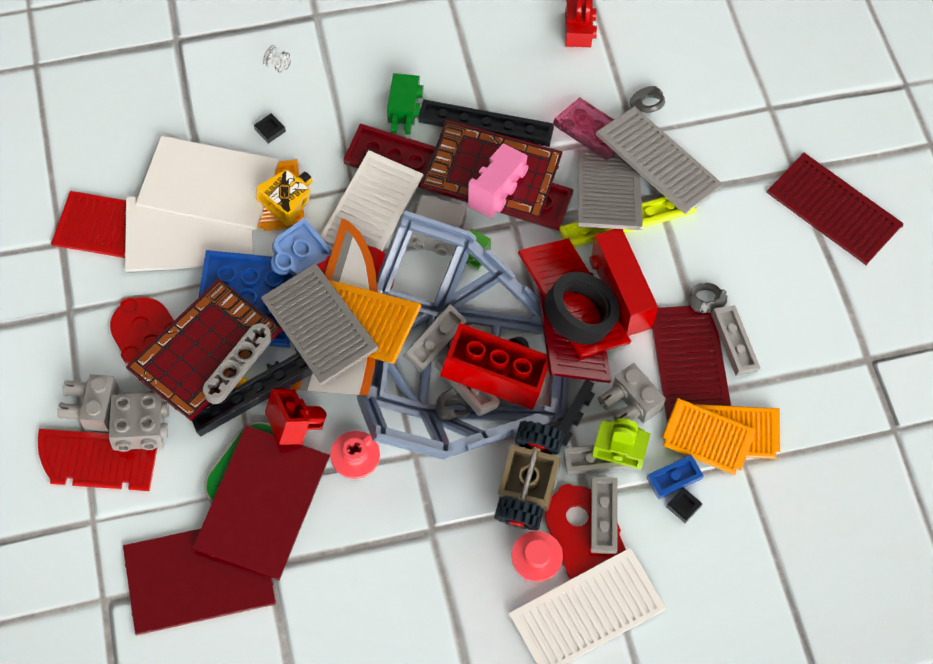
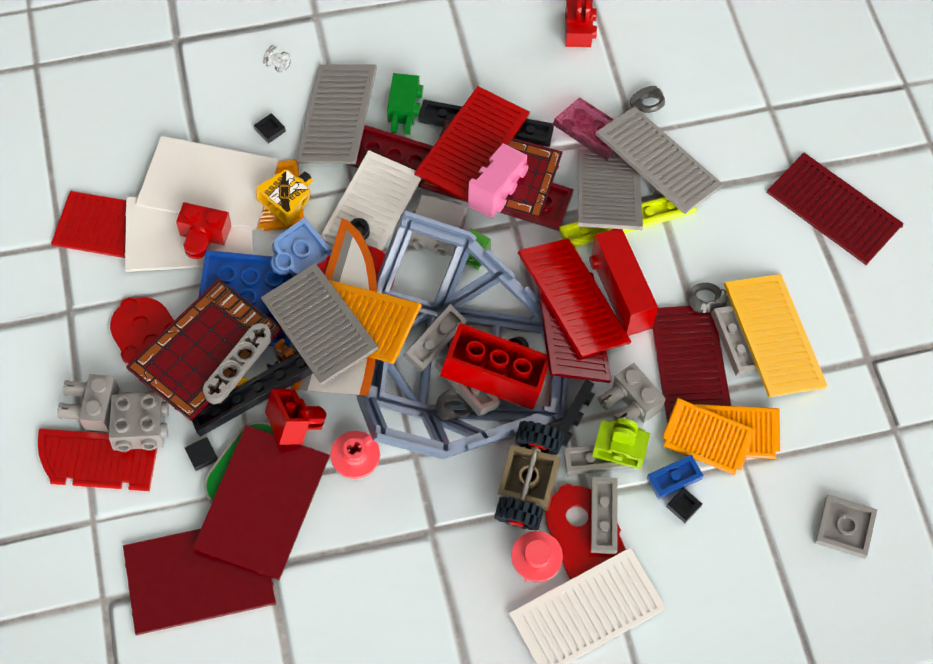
black tyre [544,272,620,345] -> none
none -> red brick [176,202,231,259]
none -> black tile [184,437,218,471]
none -> reddish brown plate [274,338,296,362]
none -> light grey window [296,64,377,164]
none -> black bush [350,218,370,240]
none -> red window [414,86,530,202]
none -> yellow window [724,274,828,397]
none -> light grey tile [815,494,878,559]

